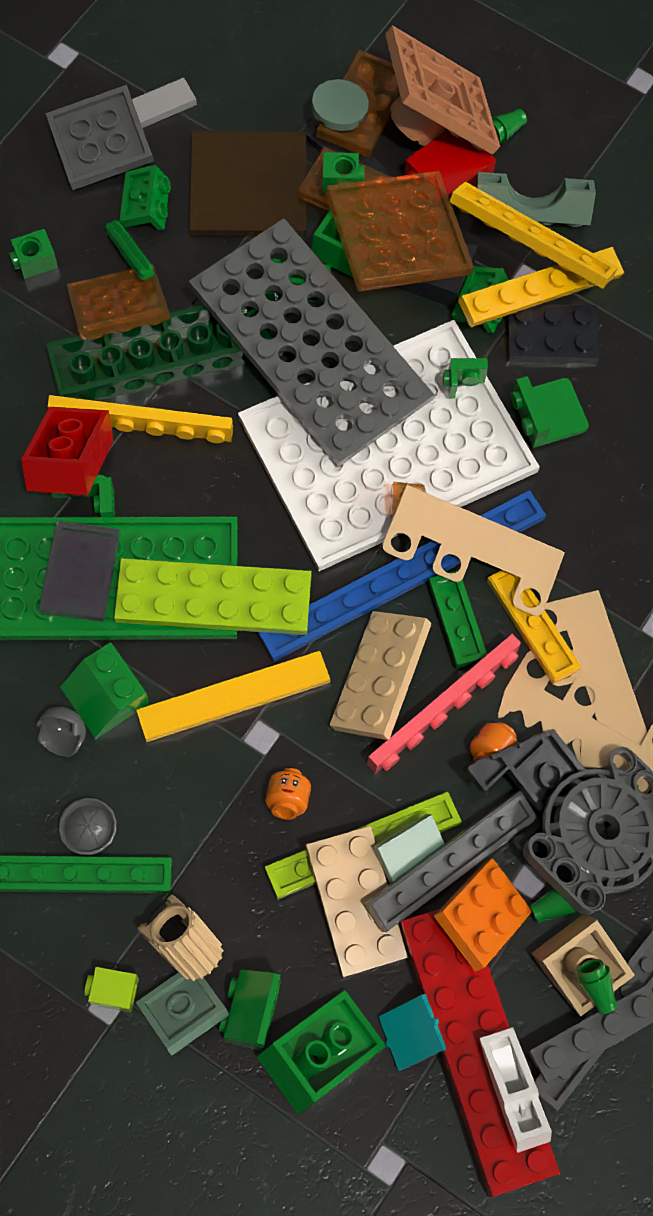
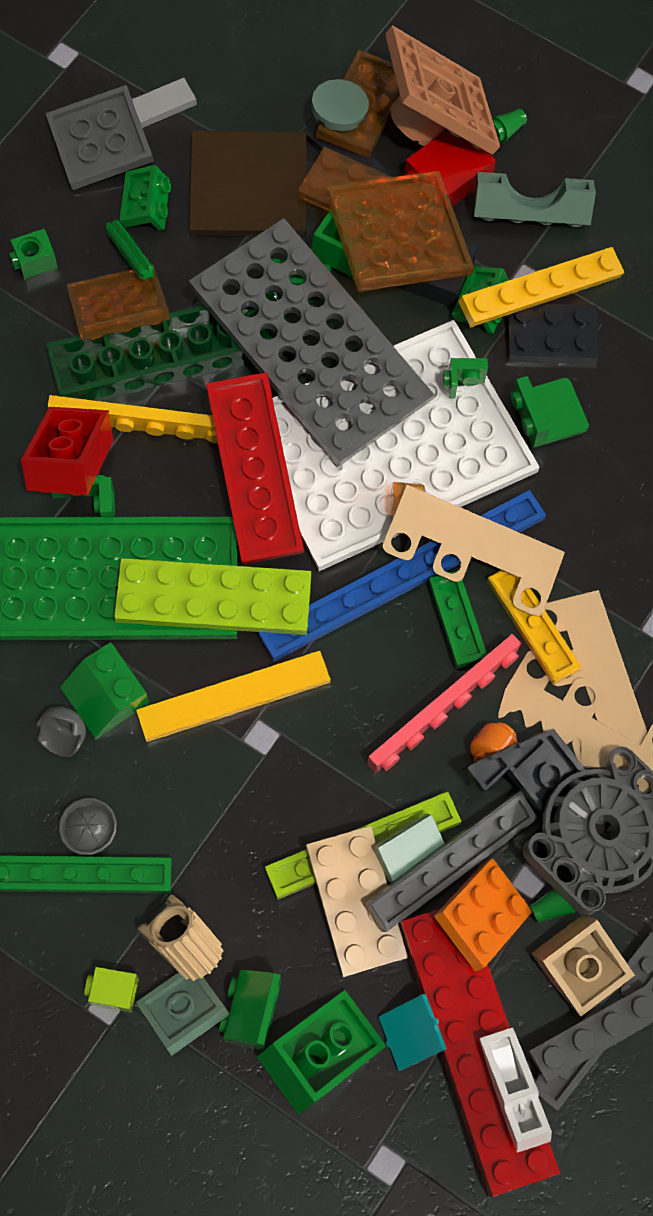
clear purple plate [39,521,121,622] -> none
orange head [265,768,311,820] -> none
green brick [322,152,364,195] -> none
tan plate [329,611,431,740] -> none
yellow plate [449,182,618,289] -> none
green cone [577,959,617,1014] -> none
none -> red plate [206,372,304,565]

